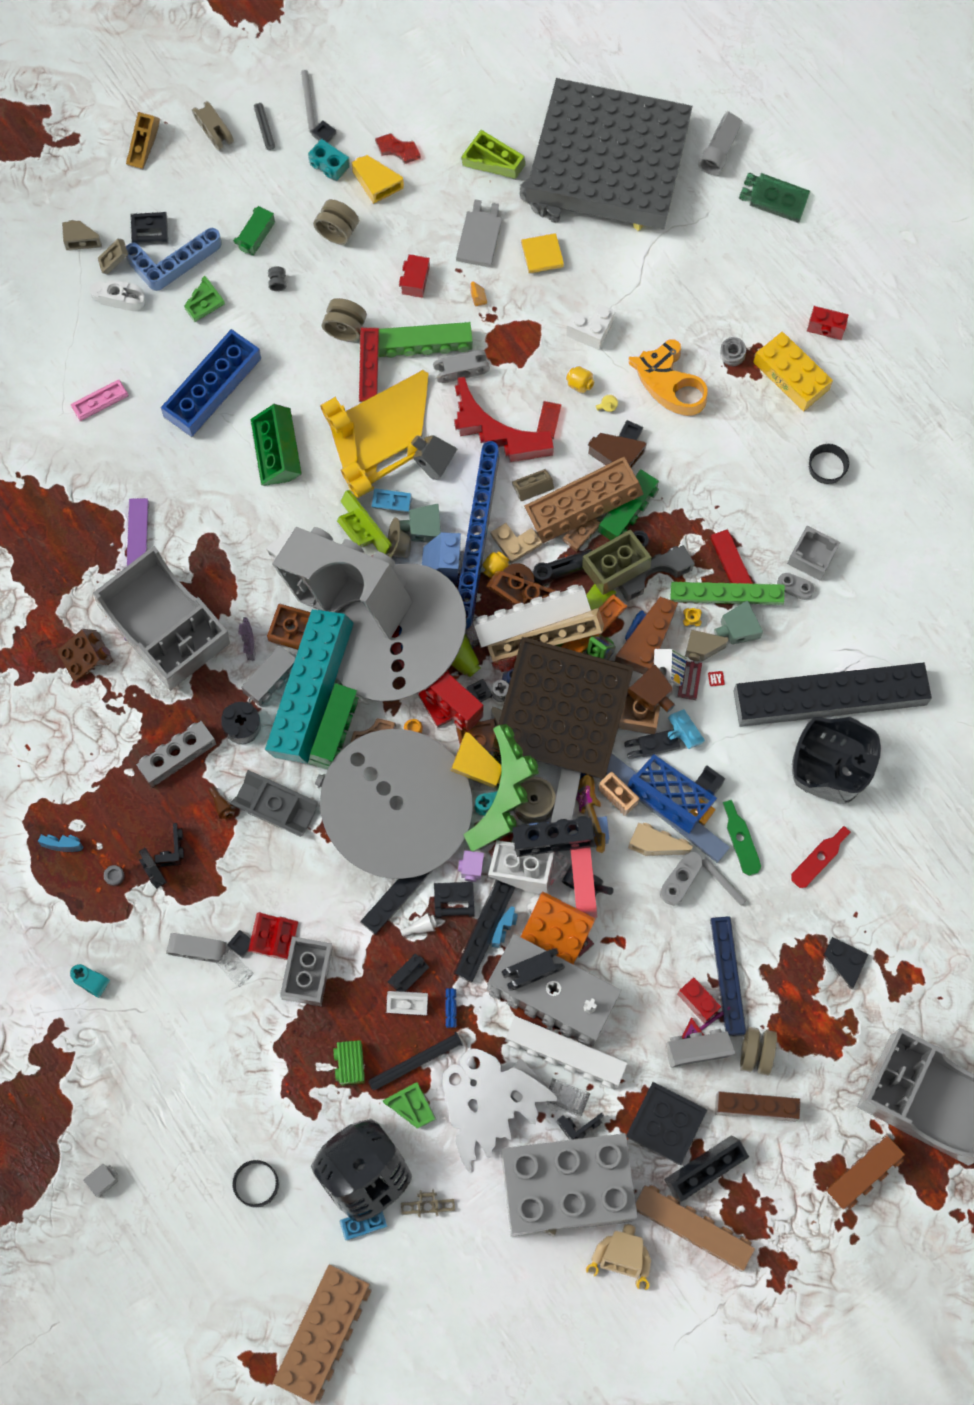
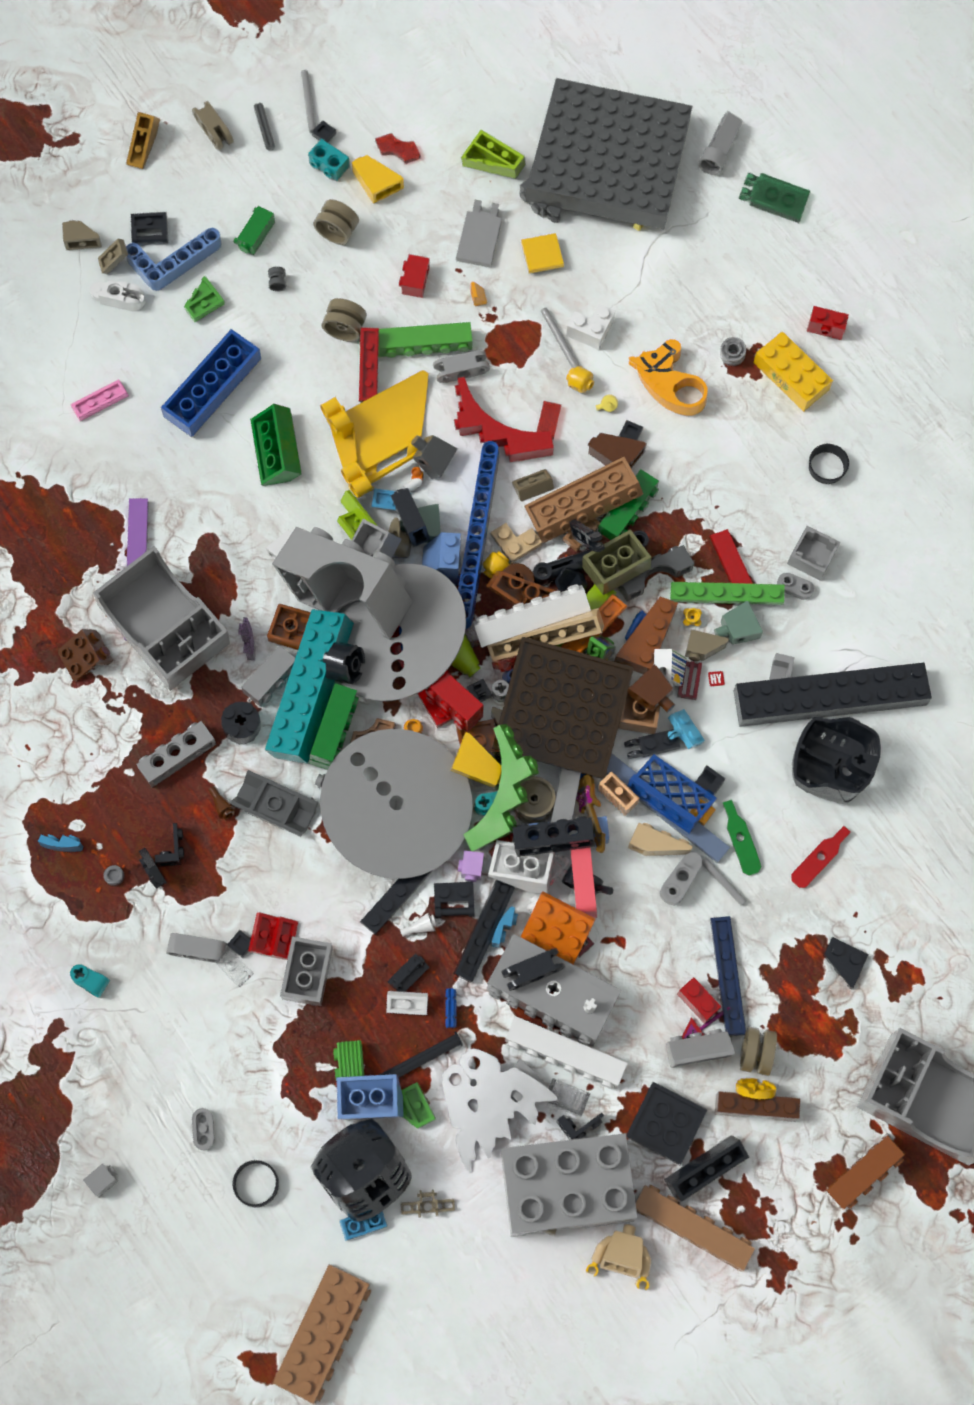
none -> light grey plate [192,1108,214,1150]
none -> black brick [323,642,365,683]
none -> medium blue slope [337,1074,403,1120]
none -> light grey container [351,519,402,559]
none -> black brick [390,488,431,548]
none -> arm [403,467,424,492]
none -> light grey bar [541,308,579,368]
none -> black panel [555,568,588,592]
none -> black hinge [569,519,605,552]
none -> yellow tile [735,1078,776,1099]
none -> light grey panel [769,653,795,680]

